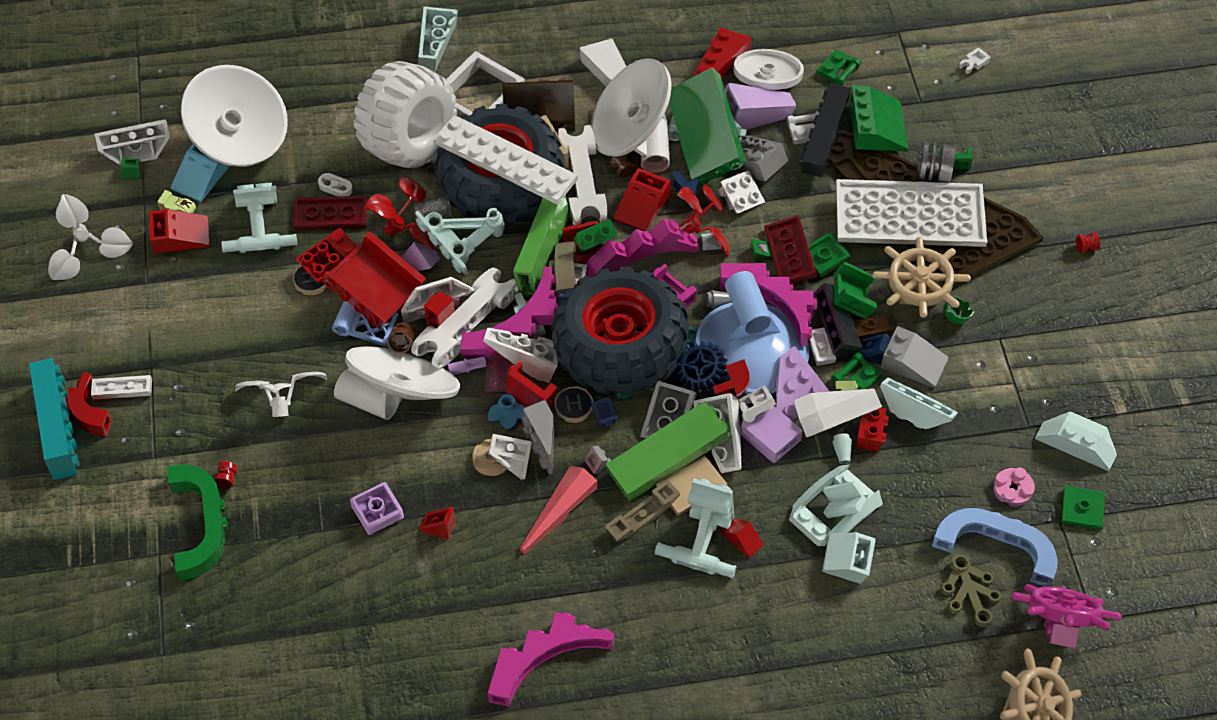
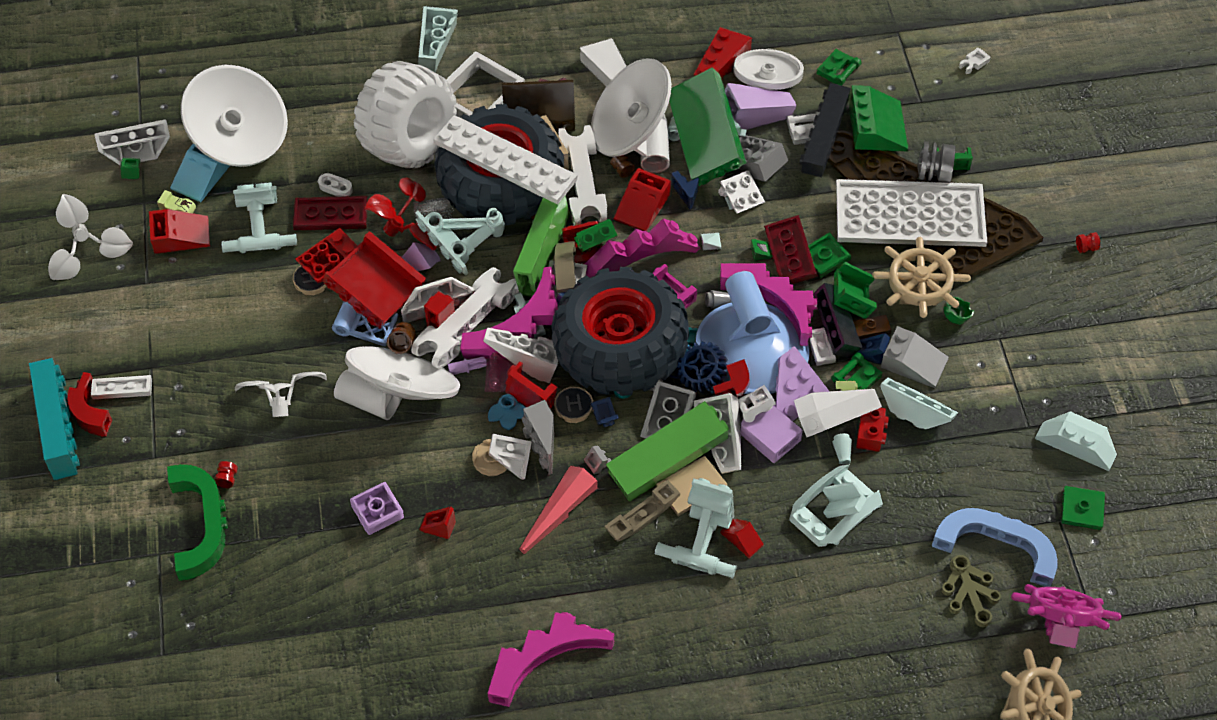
red plant [677,185,730,258] -> none
light aqua slope [822,532,876,584] -> none
bright pink plate [993,467,1035,507] -> none

